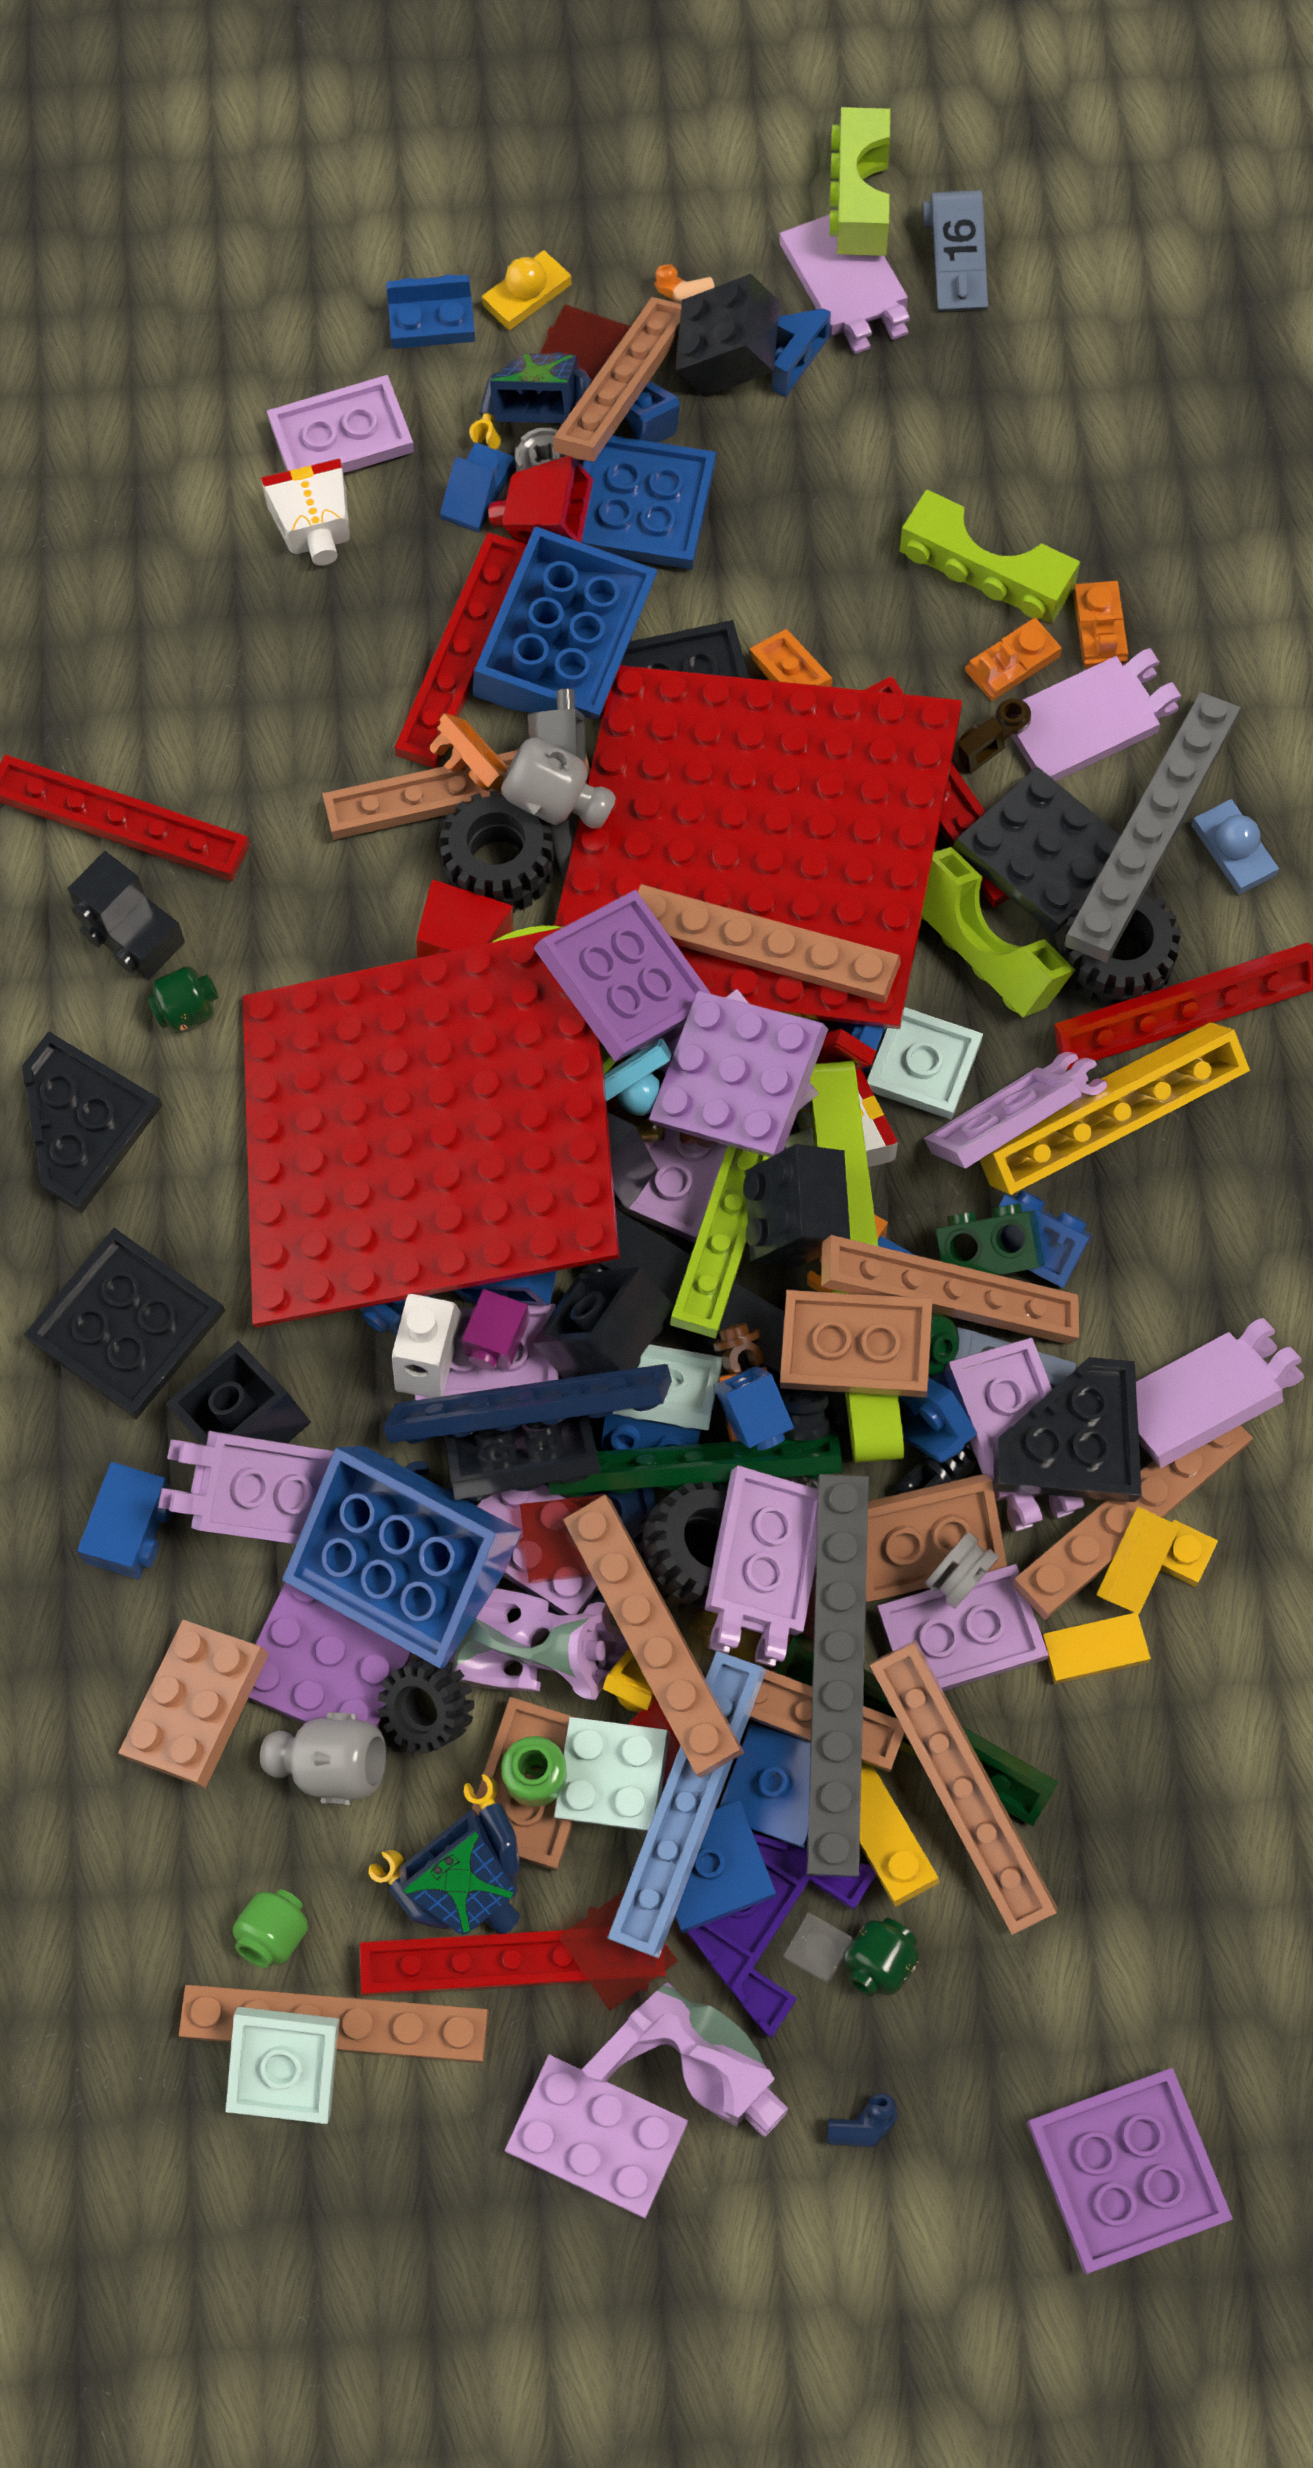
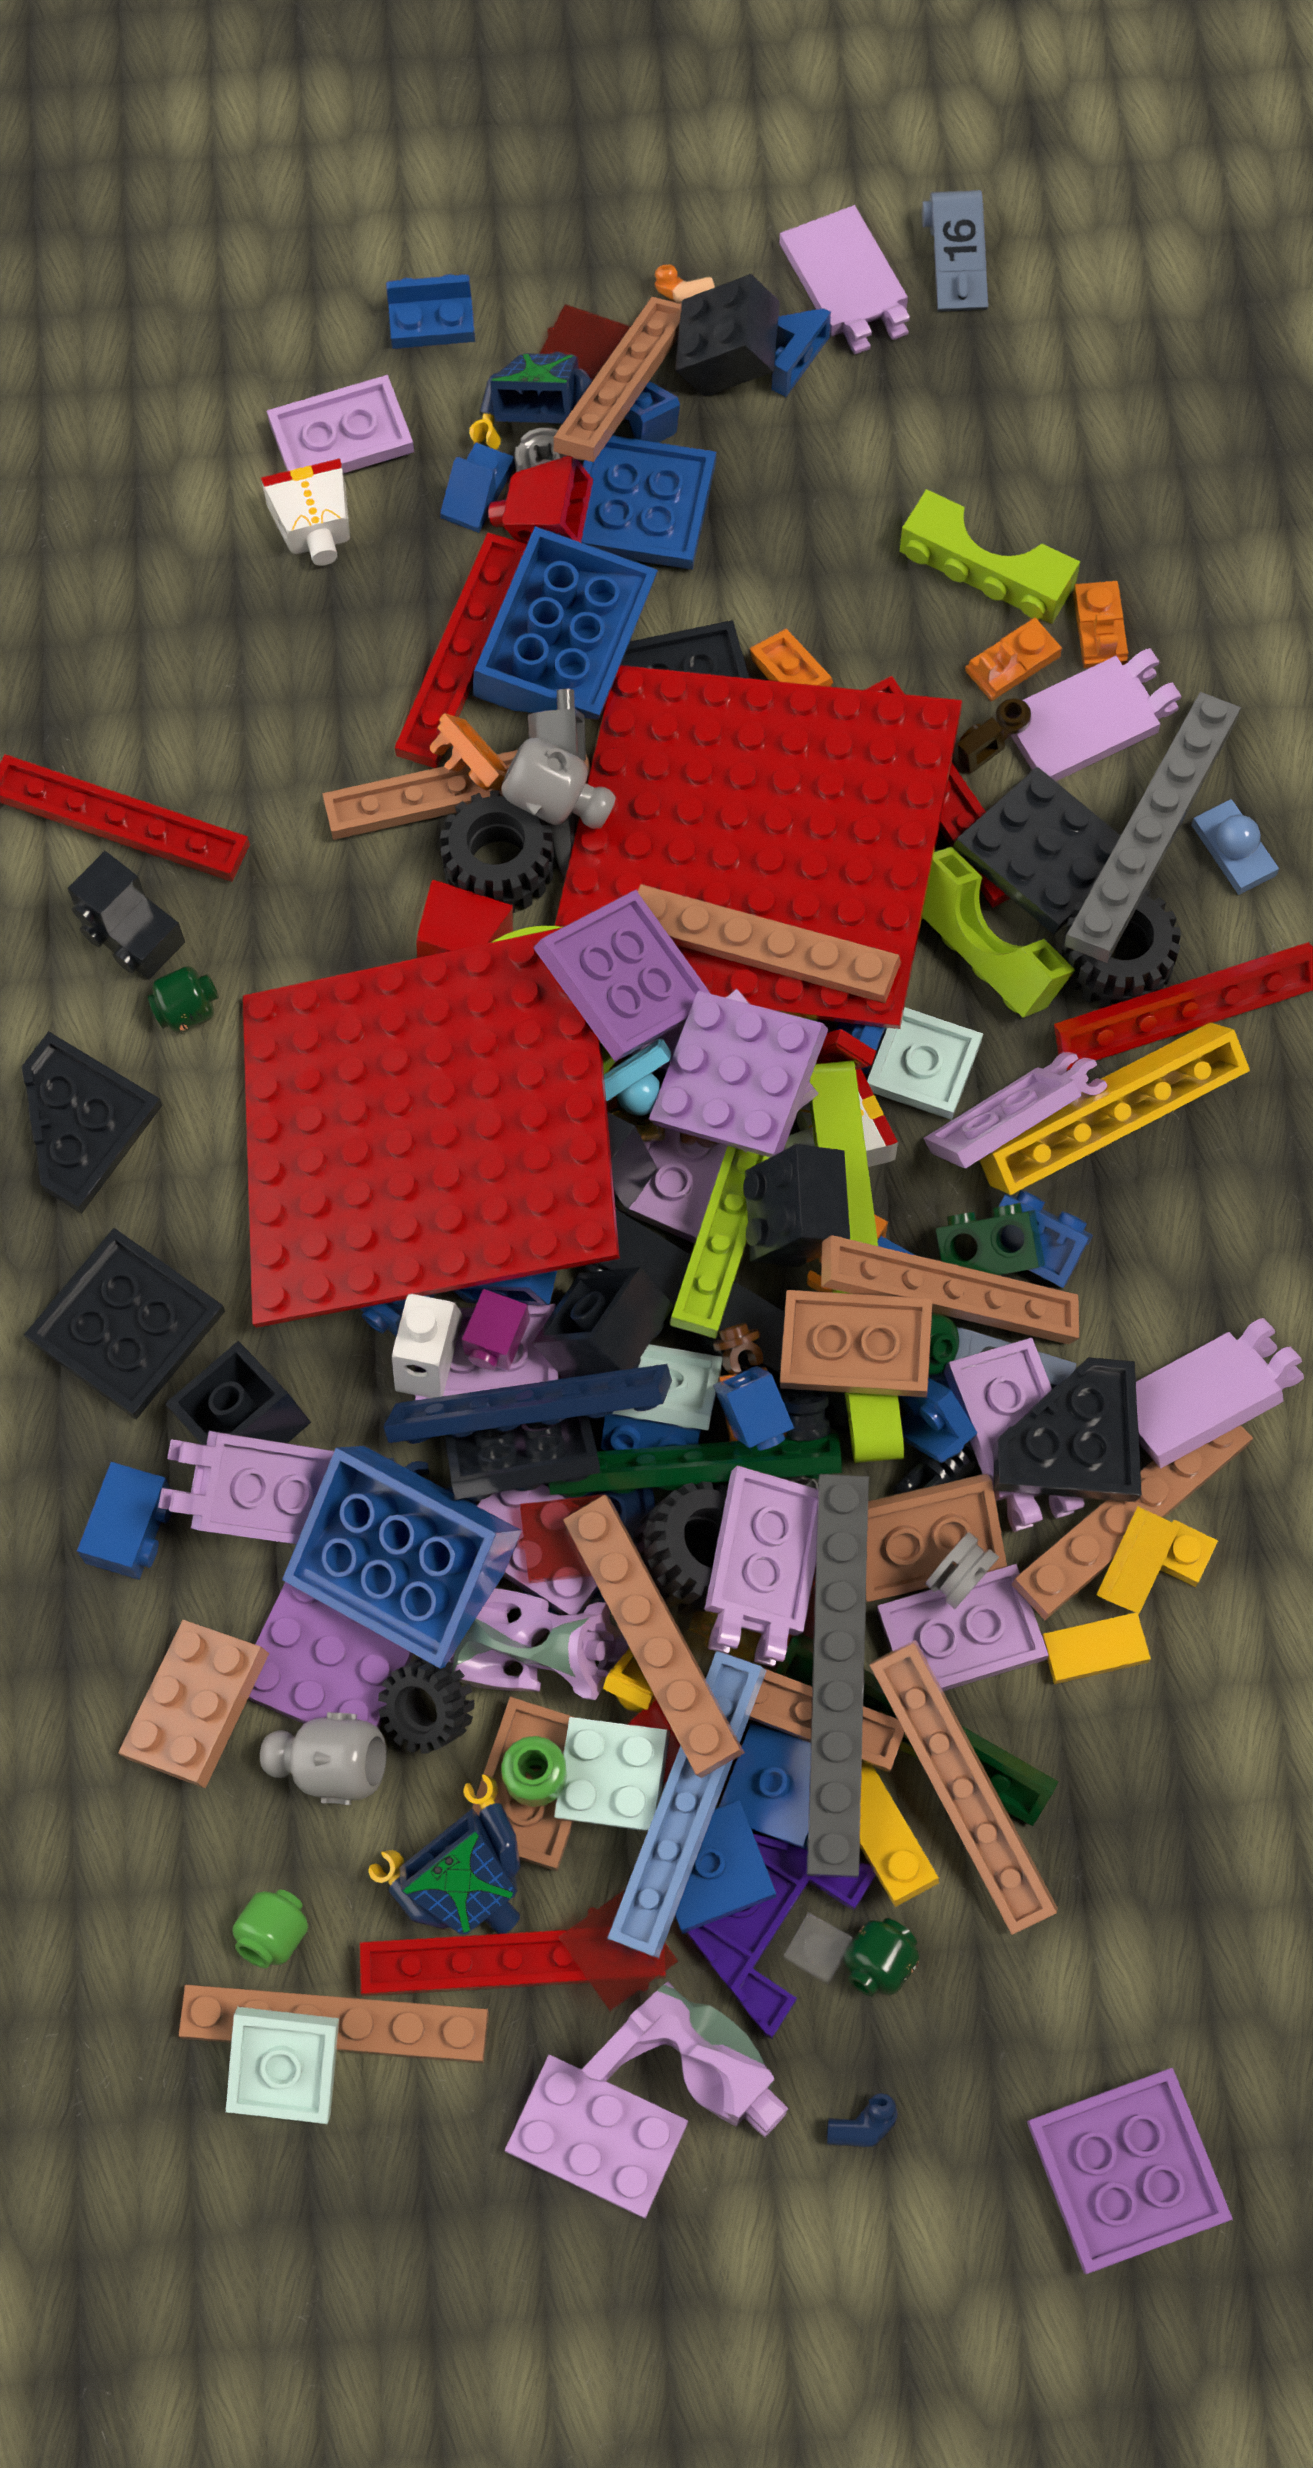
yellow tile [481,250,572,331] -> none
lime arch [829,107,890,256] -> none

